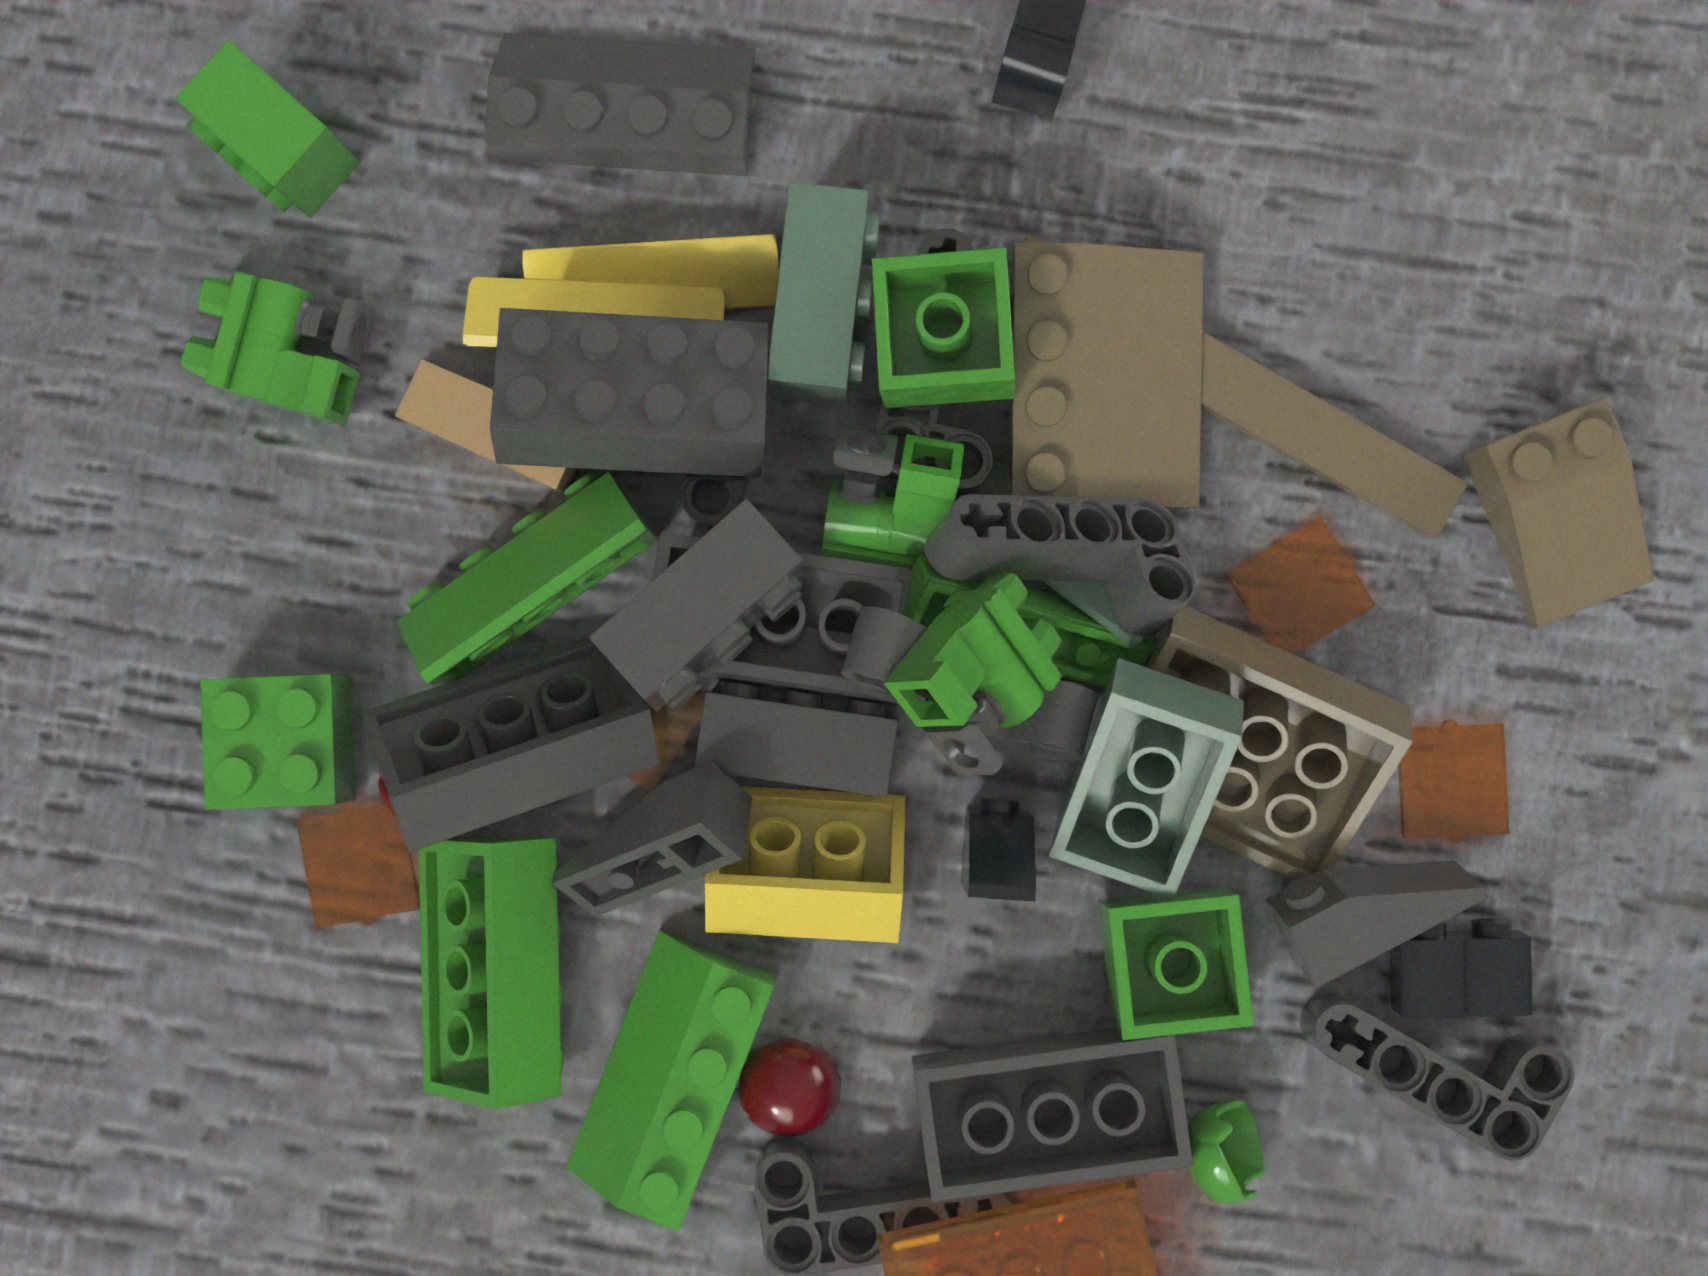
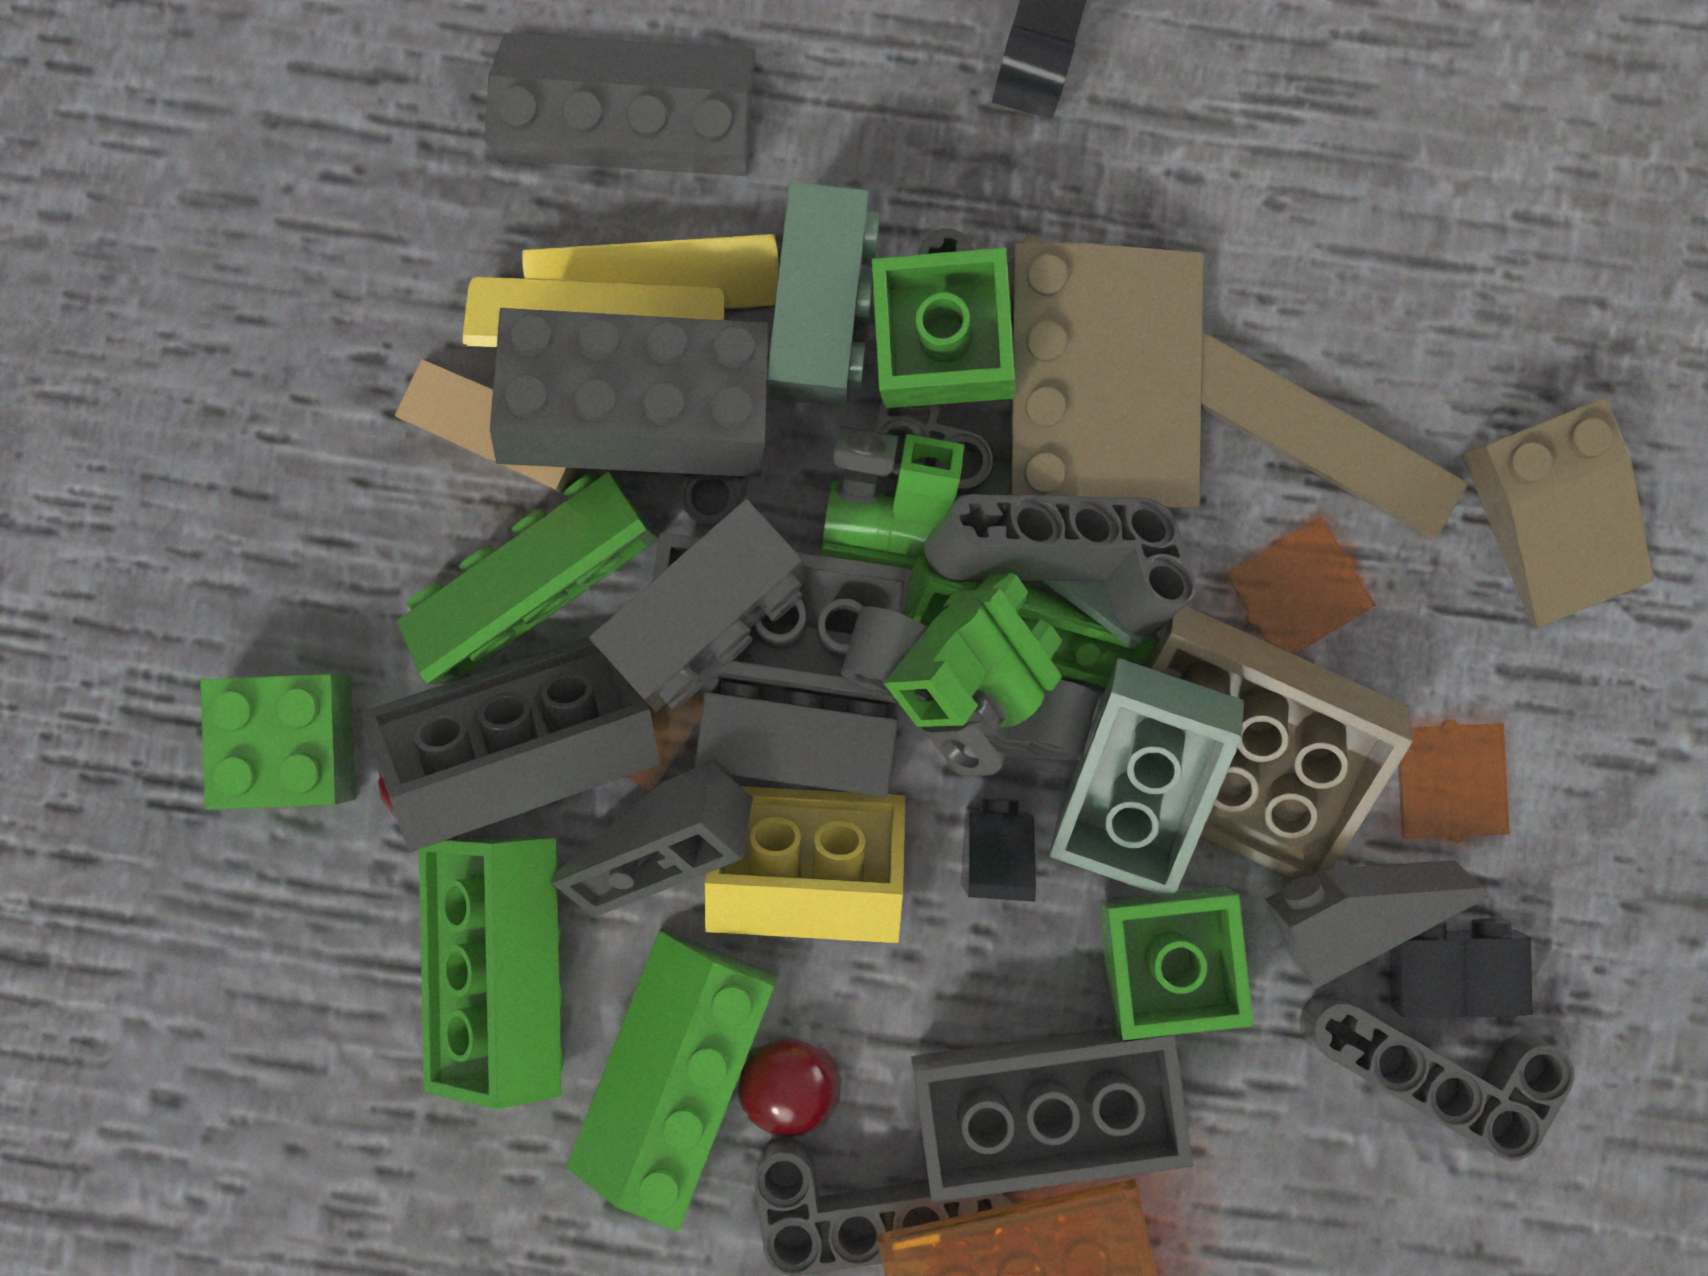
bright green brick [174,40,360,219] -> none
bright green hips [181,271,374,427] -> none
clear orange piece [296,803,420,929] -> none
bright green hair [1187,1099,1265,1204] -> none

